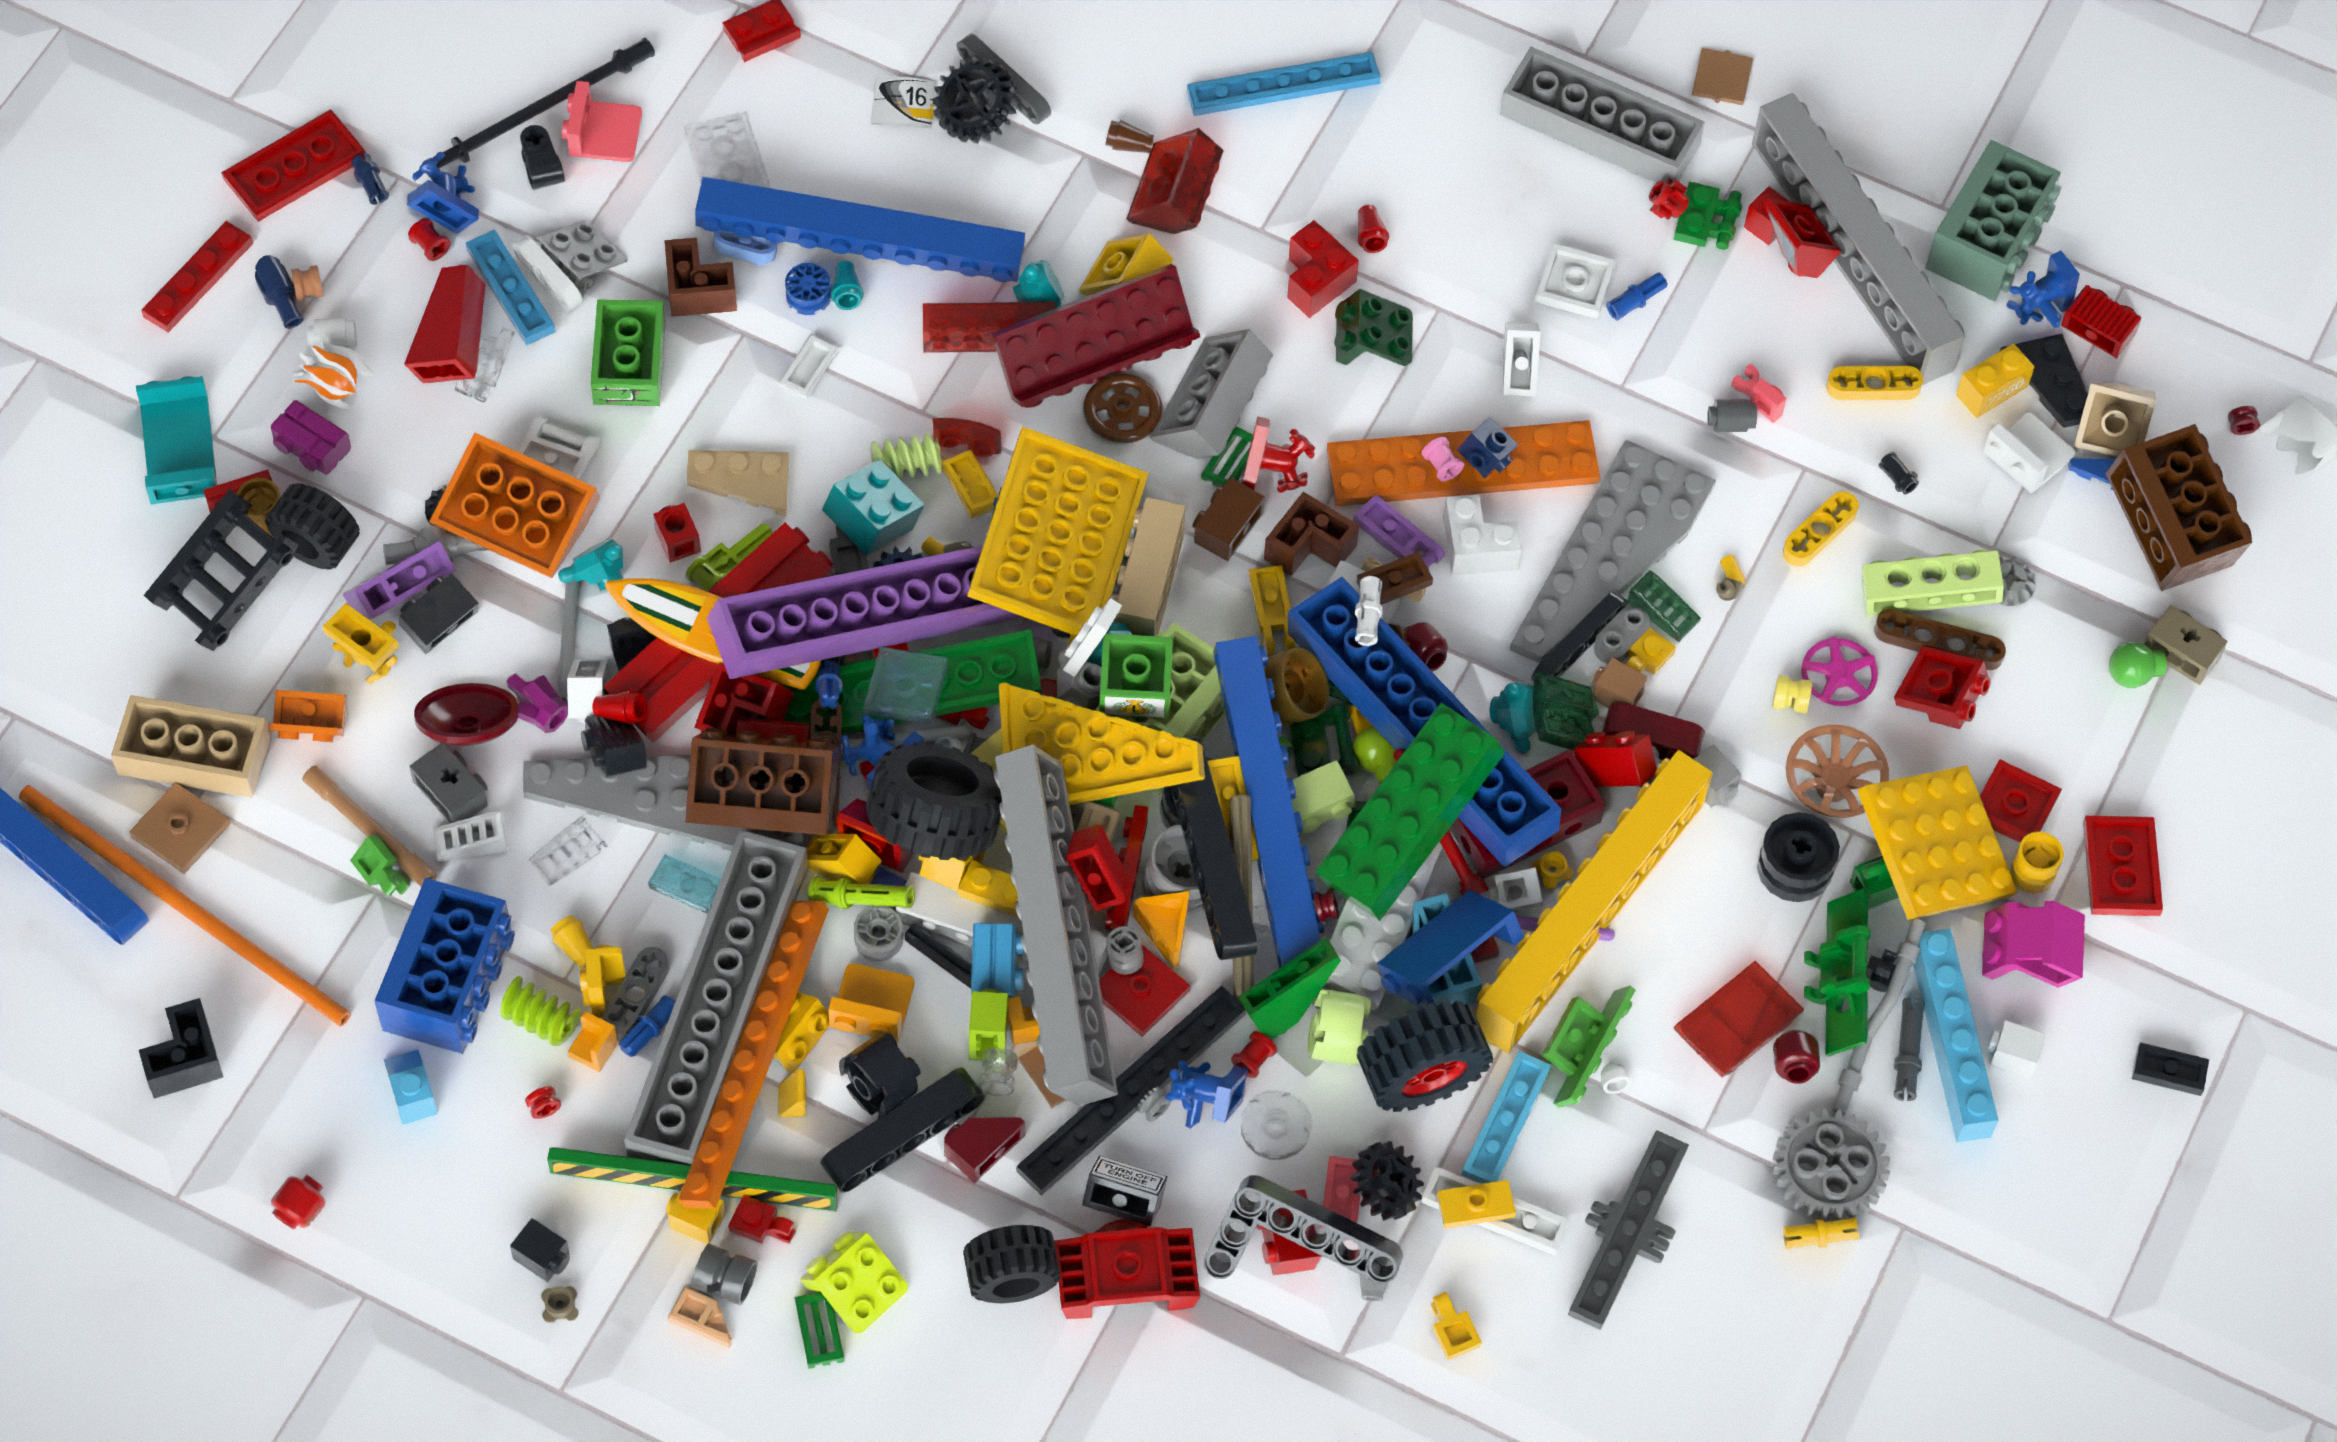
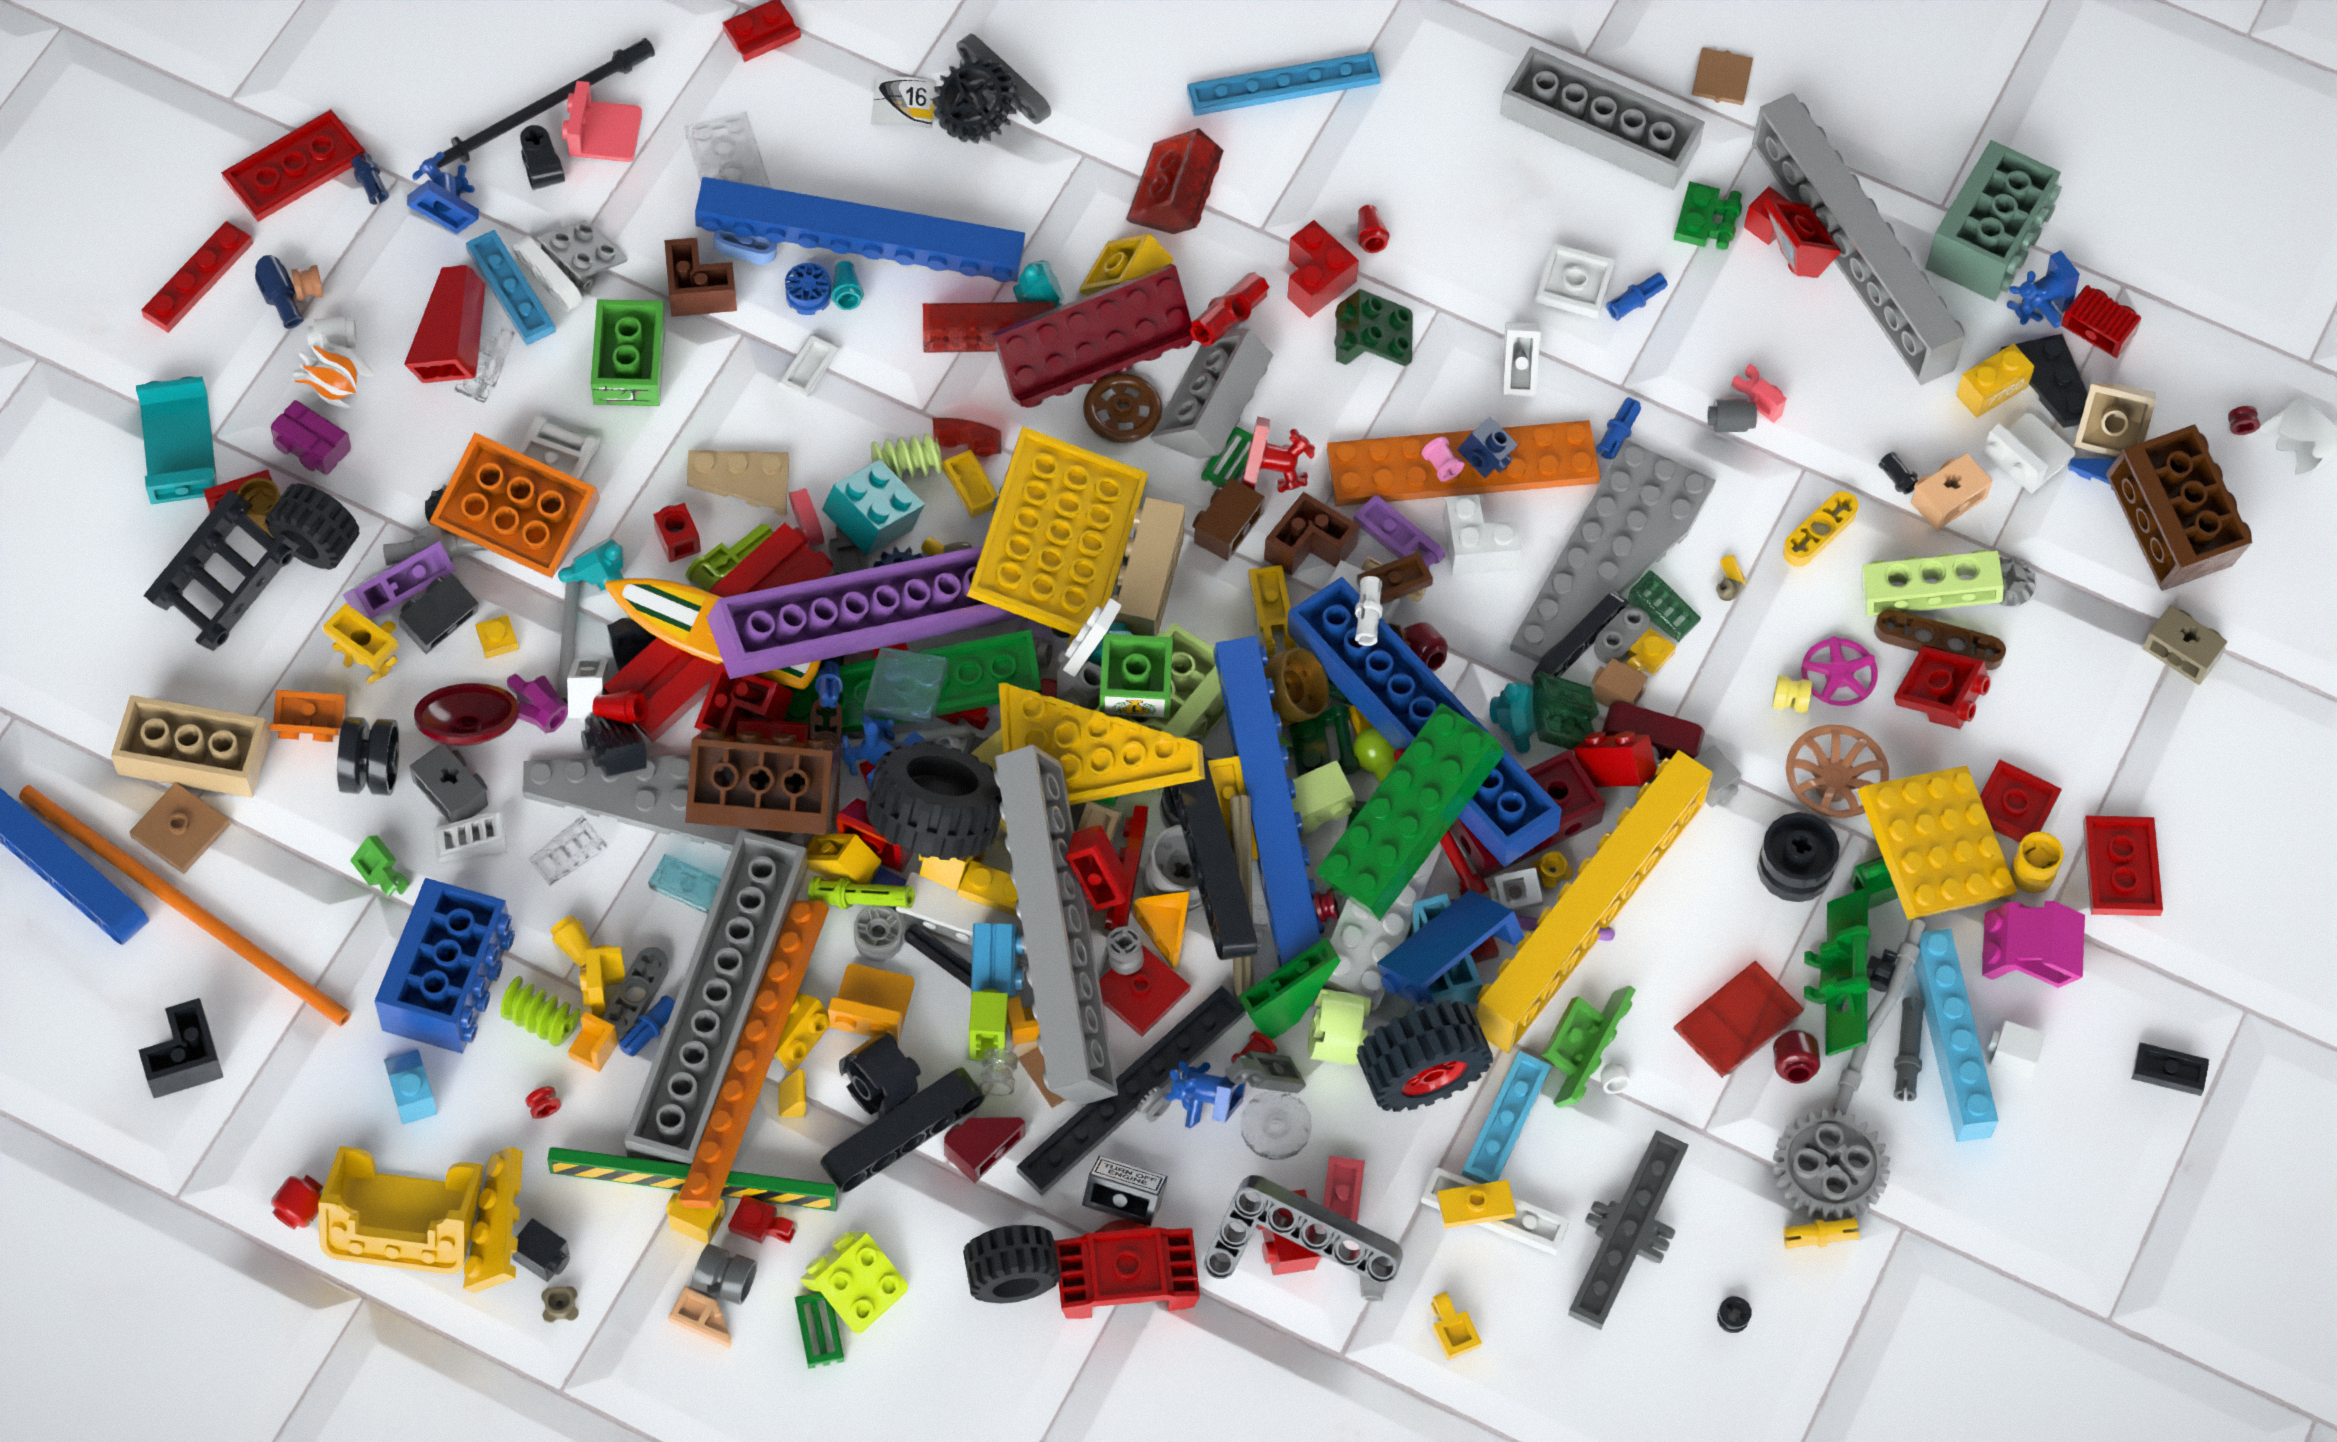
medium nougat piece [302,765,437,887] -> none
red bush [408,218,451,261] -> none
reddish brown cone [1105,119,1154,154] -> none
black gear [1350,1141,1424,1221] -> none
red gear [1648,178,1689,220] -> none
yellow beam [1826,366,1924,400] -> none
bright green piece [2109,641,2167,688] -> none
none -> yellow windscreen [319,1146,483,1274]
none -> black wheel [337,716,400,796]
none -> yellow wing [463,1147,523,1293]
none -> yellow plate [475,615,519,659]
none -> coral beam [789,488,825,548]
none -> red piece [1190,272,1270,347]
none -> dark grey hinge [1224,1051,1306,1094]
none -> blue axle [1596,397,1641,460]
none -> black bush [1717,1296,1752,1333]
none -> light nougat brick [1911,453,1993,531]

